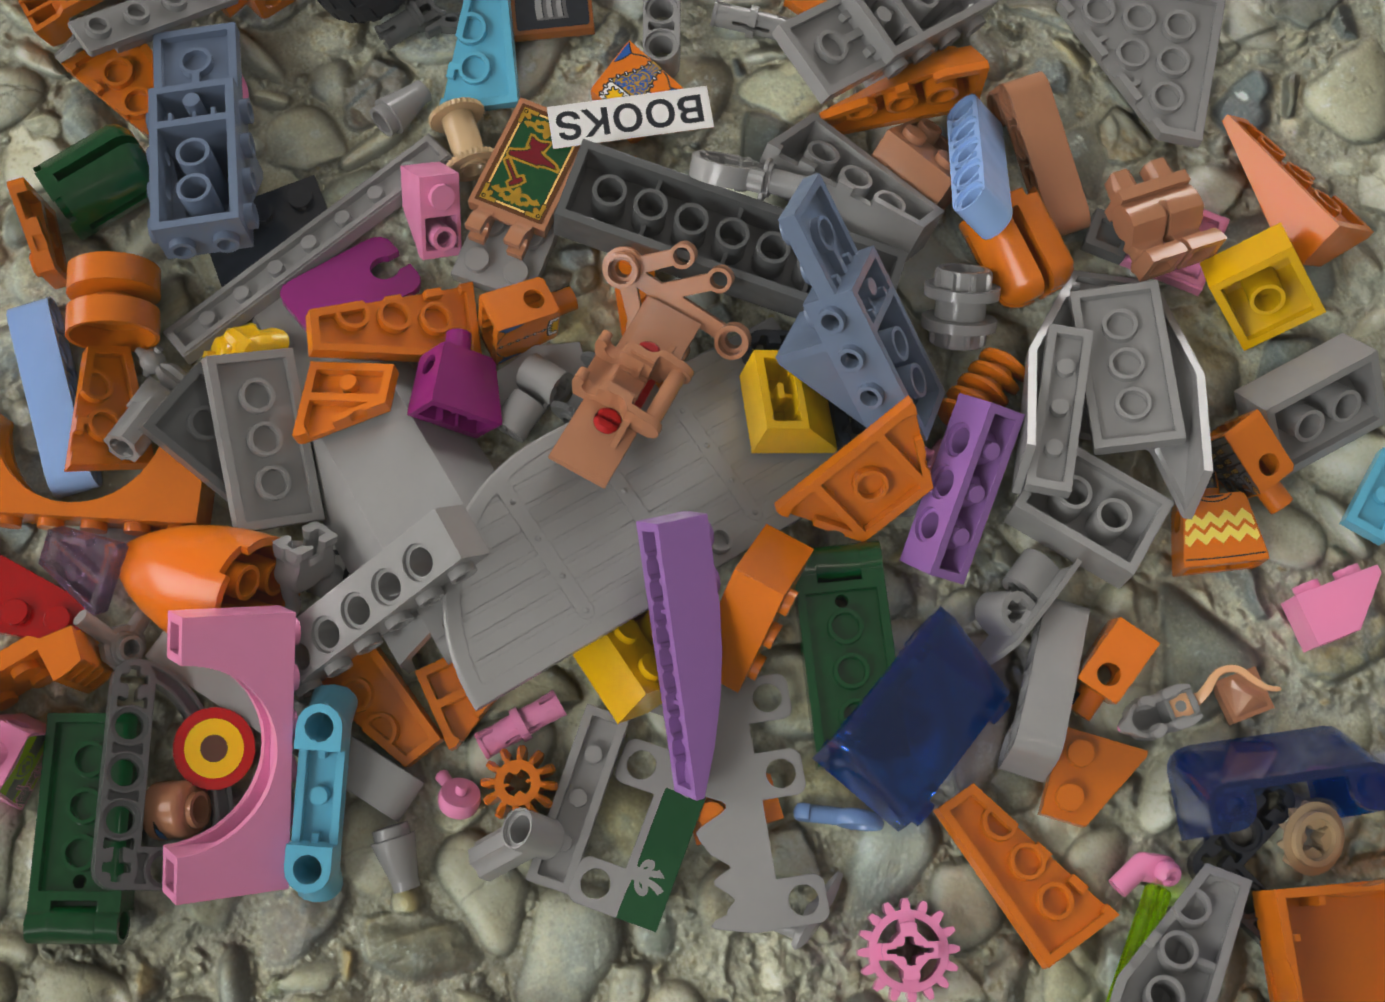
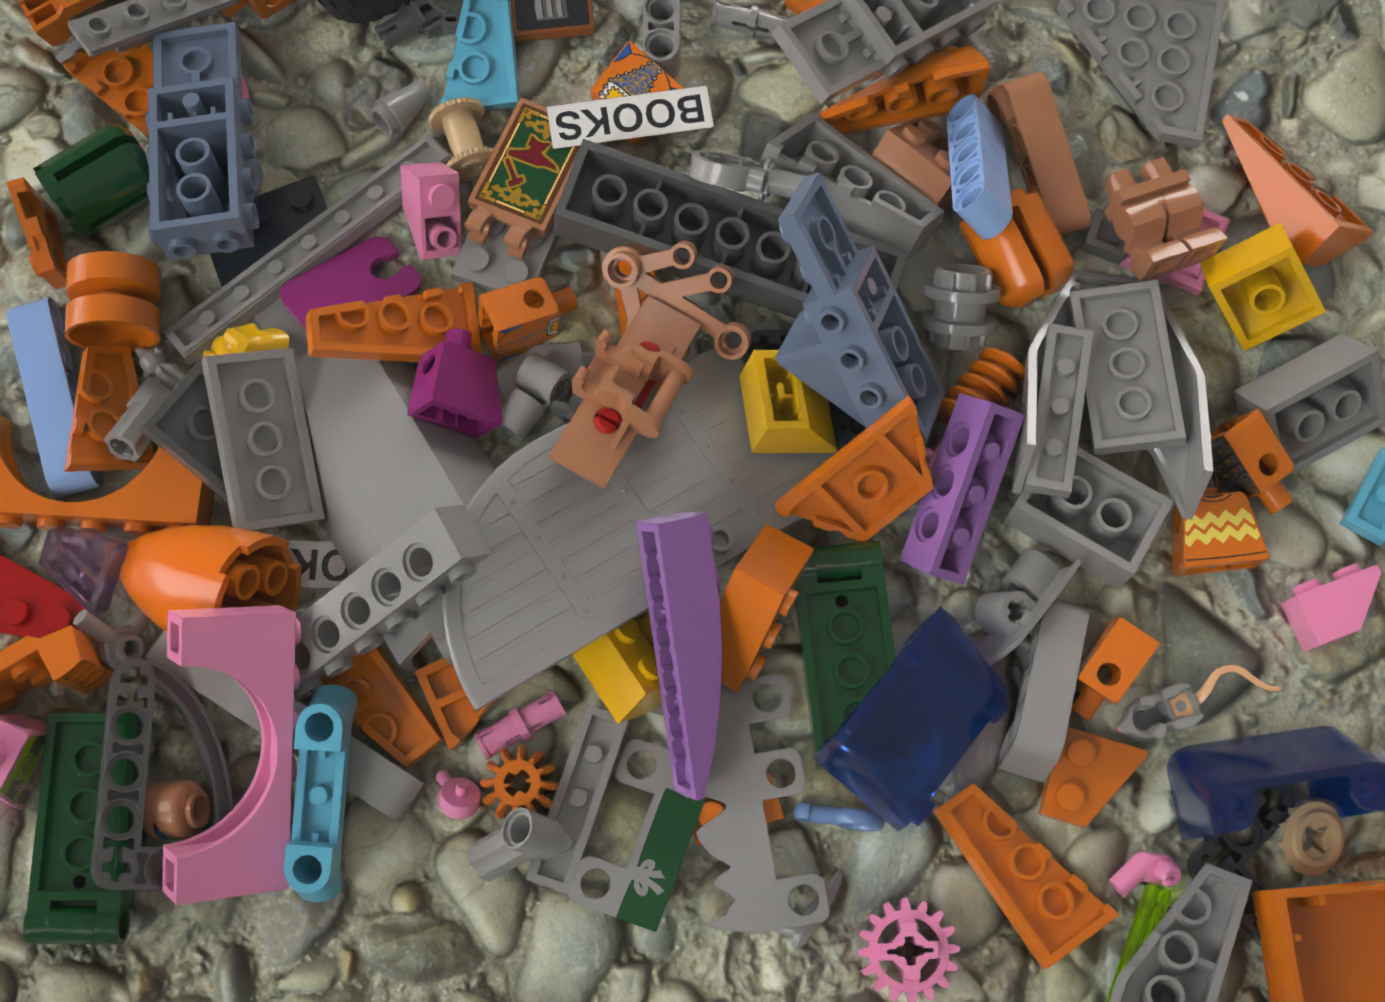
sticker [173,707,255,790] -> none
light grey animal [273,521,344,615] -> none
orange wing [292,361,399,444] -> none
light grey cone [371,821,421,894] -> none
nougat tile [1213,666,1275,726] -> none

